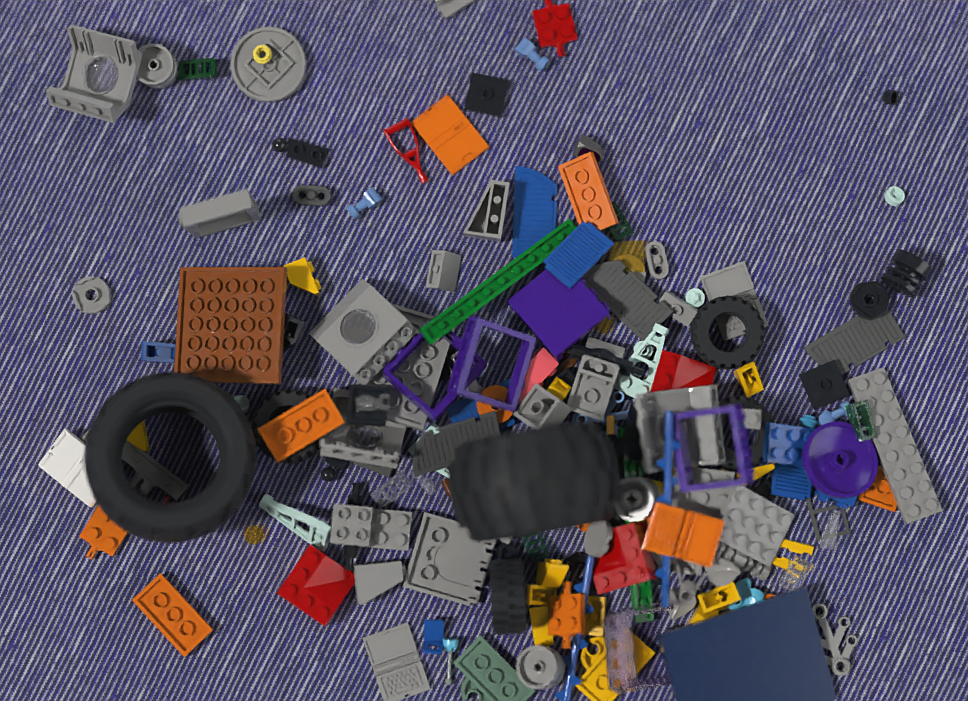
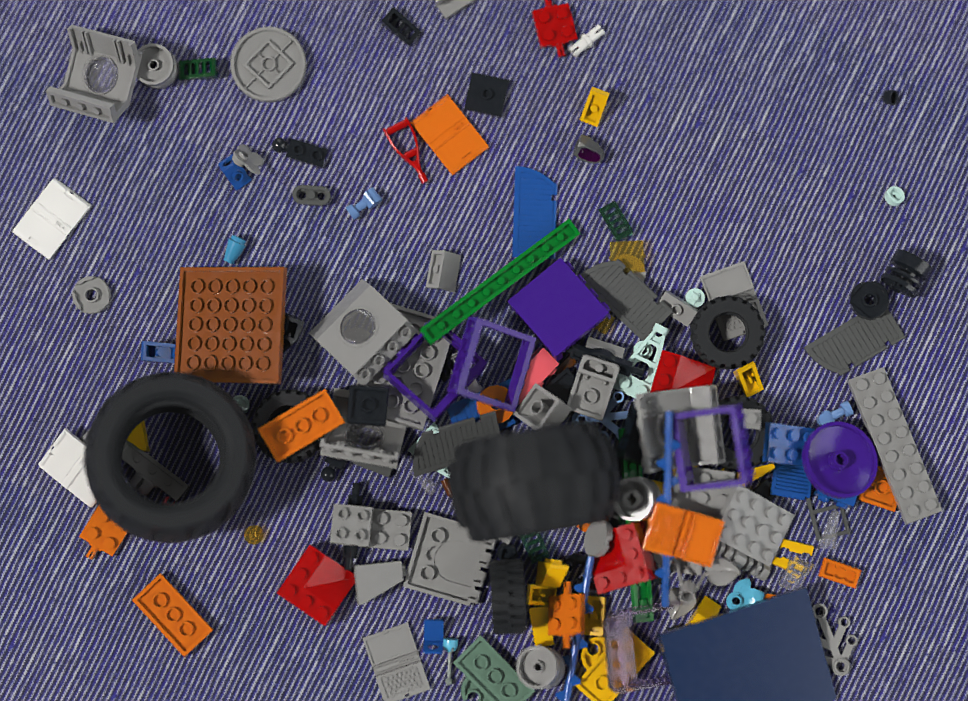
light grey window [178,189,262,238] -> none
light yellow plate [253,45,272,64] -> none
light aqua plate [259,494,331,552] -> none
yellow slope [284,257,322,296] -> none
clear plate [356,394,390,411] -> none
clear slope [370,470,414,509] -> none
light grey wedge [463,180,510,242] -> none
medium blue leg [514,38,550,72] -> none
blue window [543,221,615,289] -> none
yellow tile [547,377,572,401] -> none
orange plate [558,152,619,231] -> none
pearl gold tile [606,415,615,440] -> none
light grey plate [645,241,669,280] -> none
yellow slope [697,581,741,614] -> none
black plate [799,360,850,410] -> none
dark azure plate [799,415,819,429] -> none
clear green slope [844,400,877,442] -> none
none -> white piece [12,178,92,260]
none -> blue bracket [218,154,251,190]
none -> dark azure cone [223,235,246,264]
none -> light grey plate [232,145,264,175]
none -> black slope [380,7,421,46]
none -> white pin [568,24,605,57]
none -> yellow slope [580,87,610,127]
none -> orange plate [818,557,862,589]

